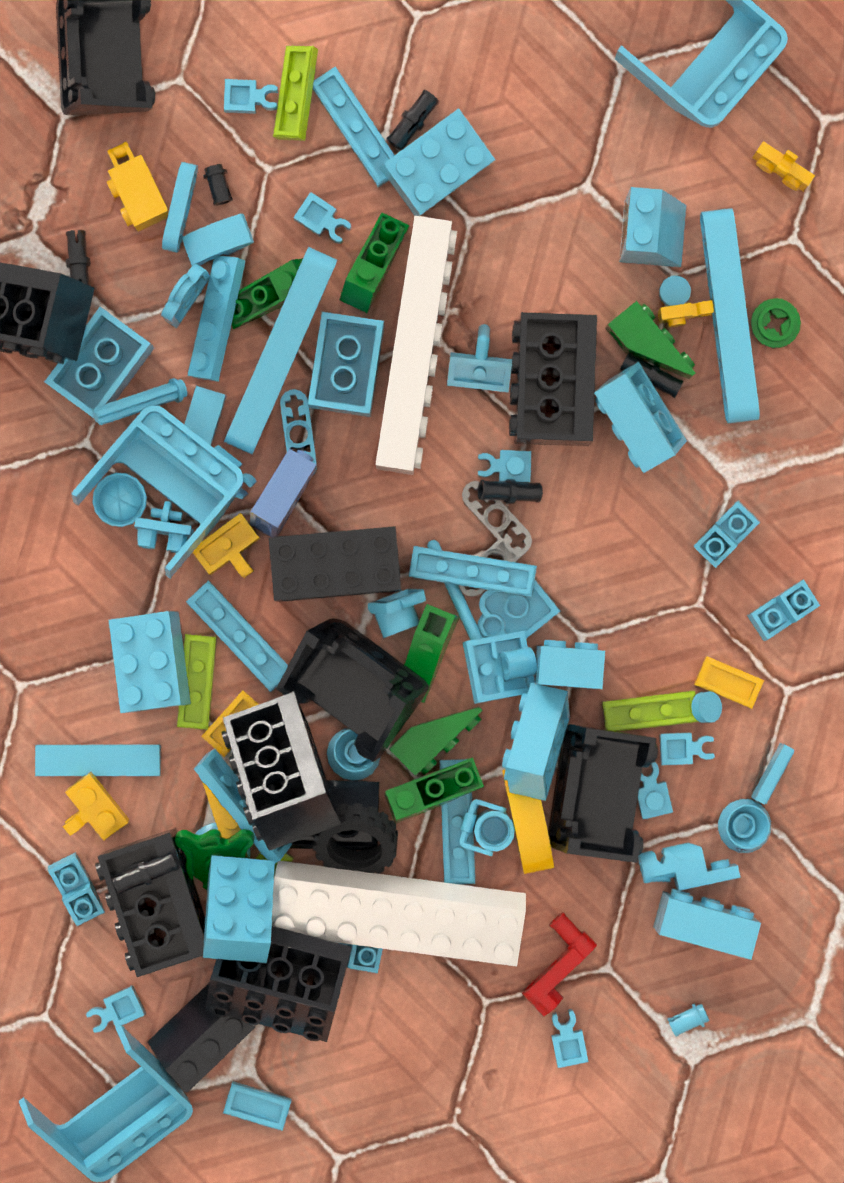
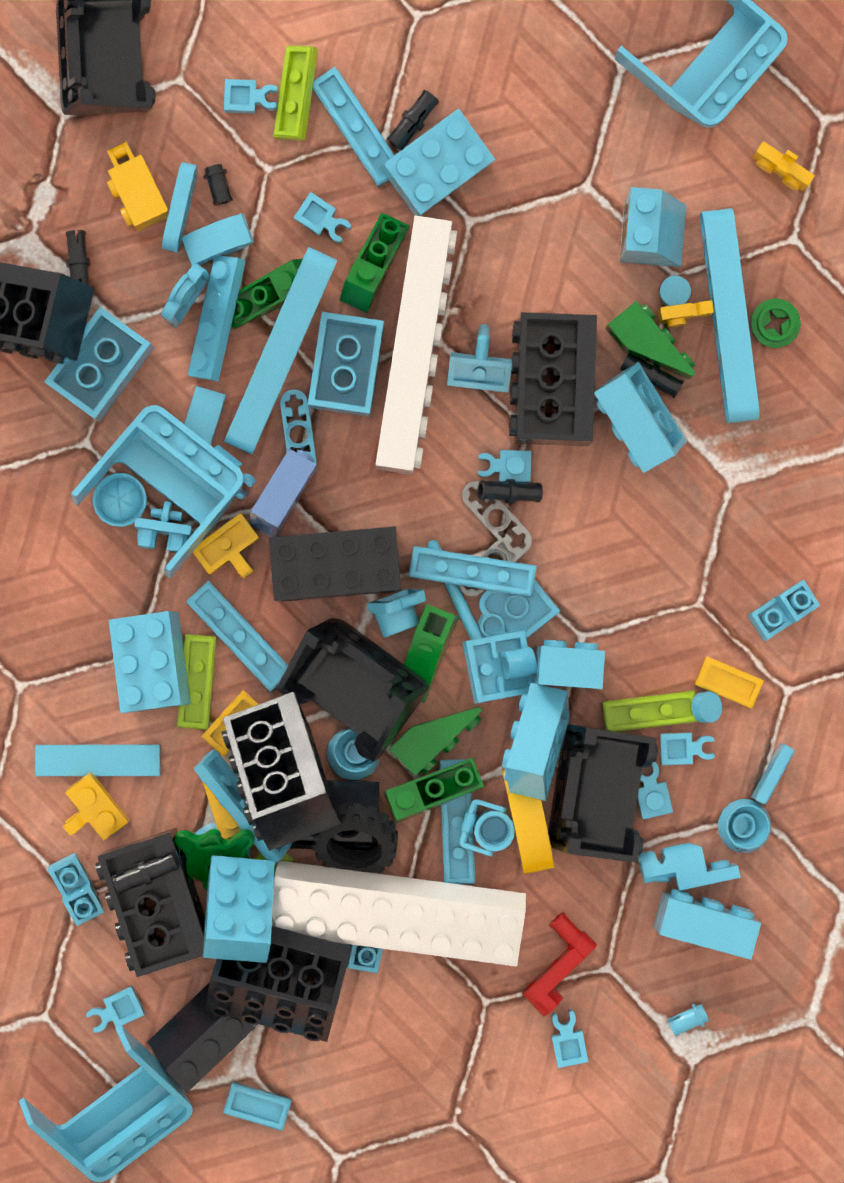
medium azure axle [93,378,187,425] -> none
medium azure slope [693,500,760,568] -> none

